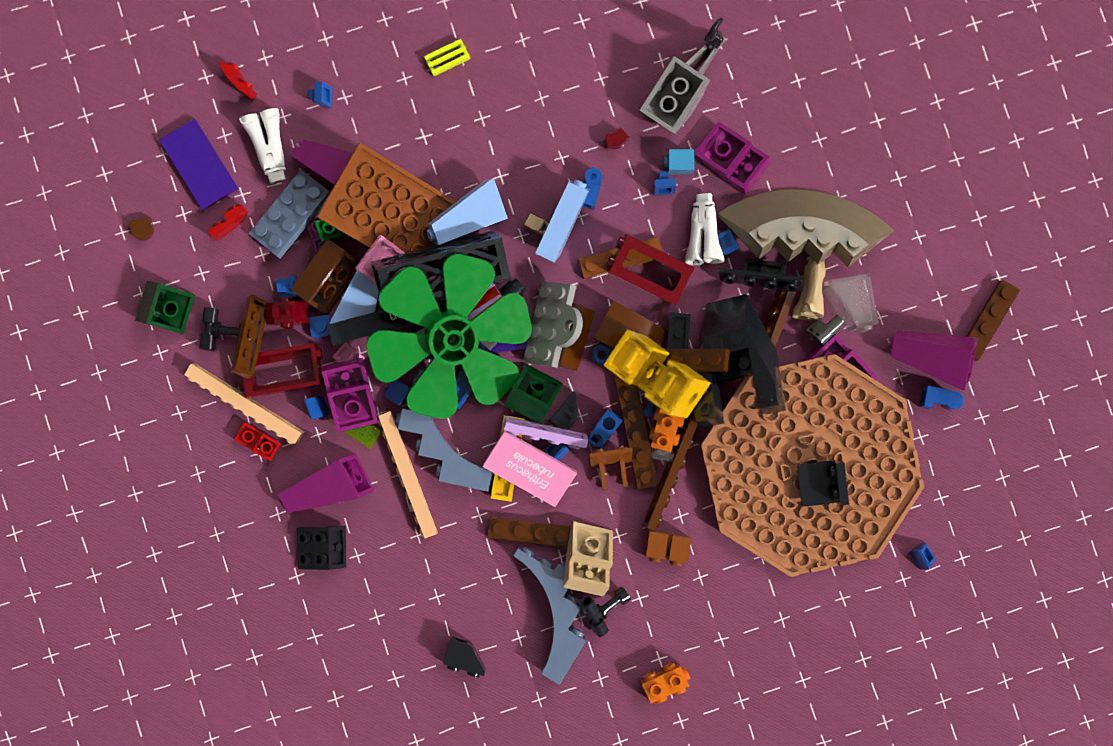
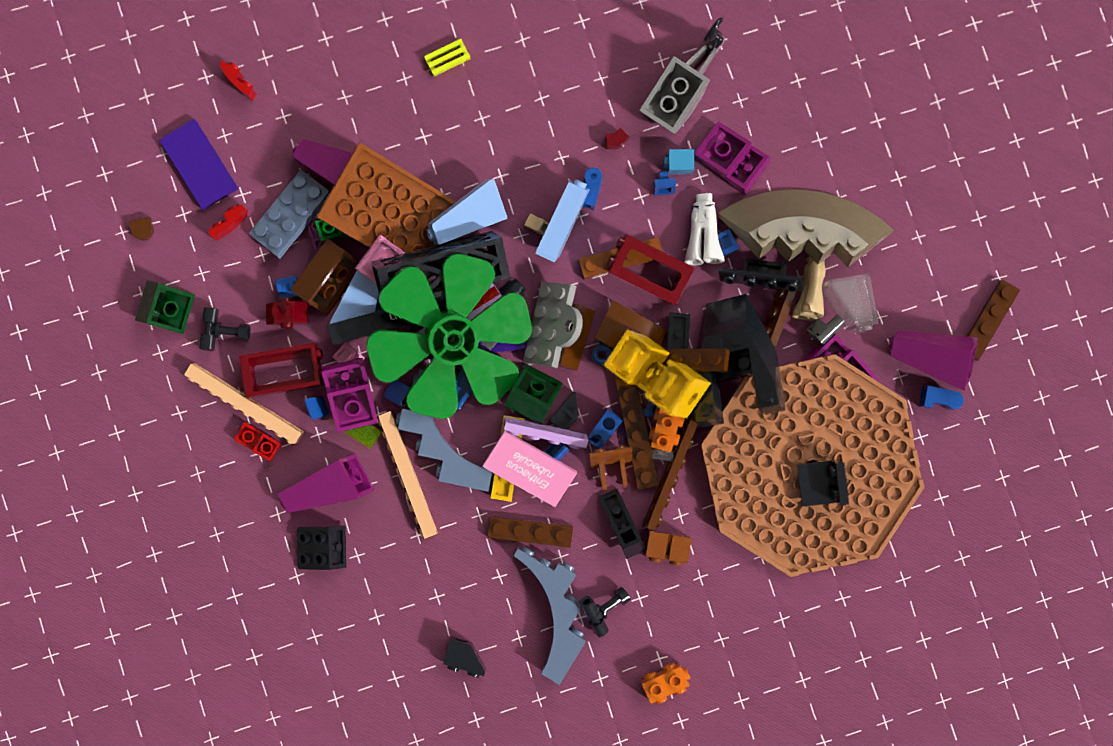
reddish brown plate [231,294,269,379] -> none
white piece [239,108,286,183] -> none
blue tile [307,82,332,108] -> none
blue plate [309,315,331,339] -> none
tan slope [563,521,613,596] -> none
blue slope [909,542,936,570] -> none
none -> black slope [599,488,646,559]

